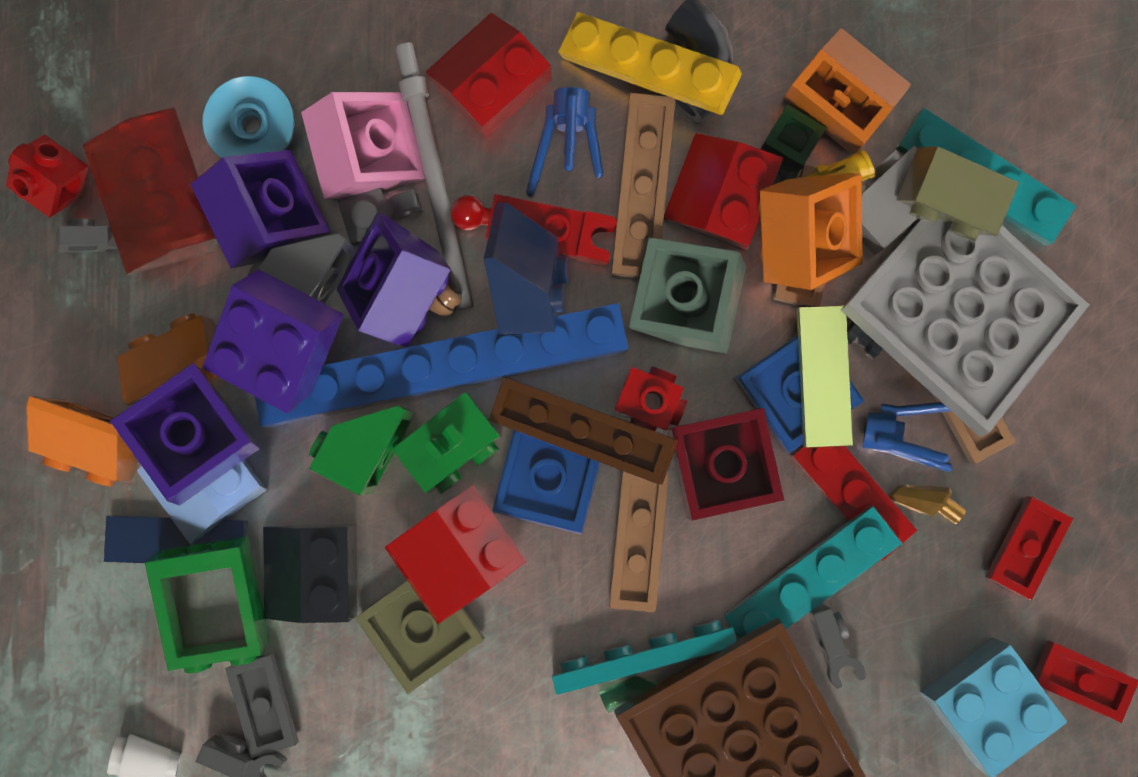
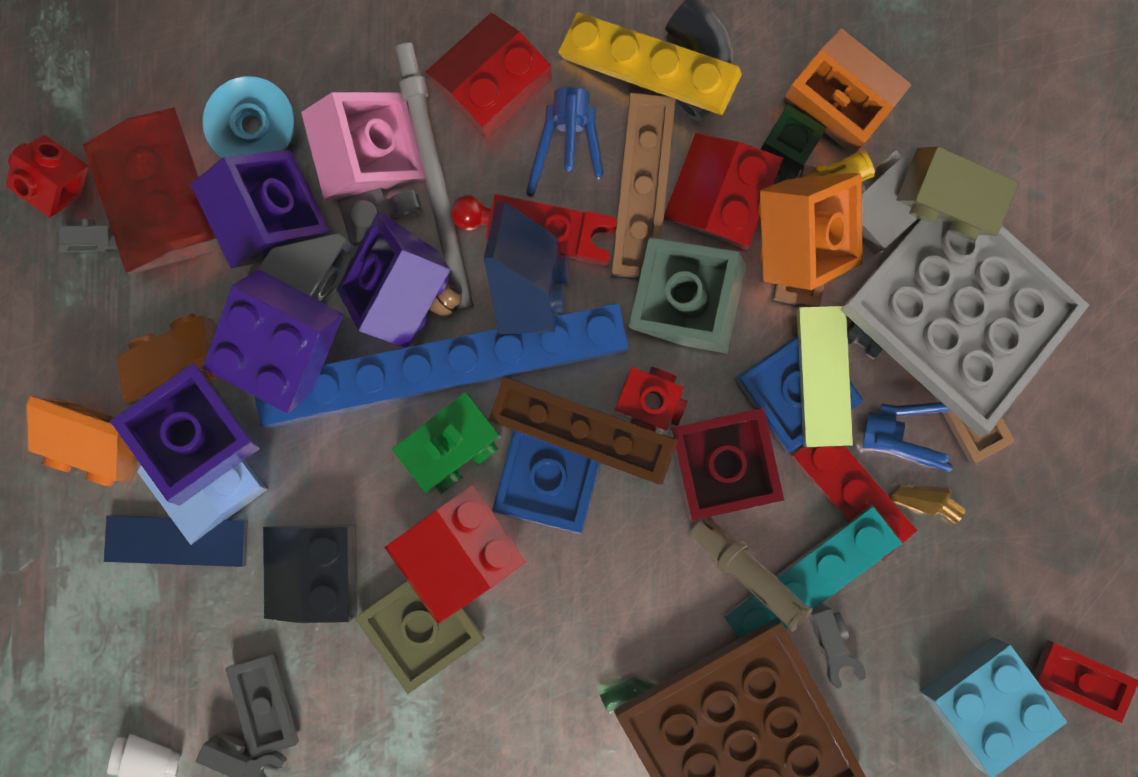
green window [145,535,269,673] -> none
green slope [309,406,416,496] -> none
teal plate [552,620,737,695] -> none
medium nougat plate [609,471,669,613] -> none
teal plate [895,108,1077,246] -> none
red plate [985,496,1074,601] -> none
none -> dark tan pin [689,517,813,632]

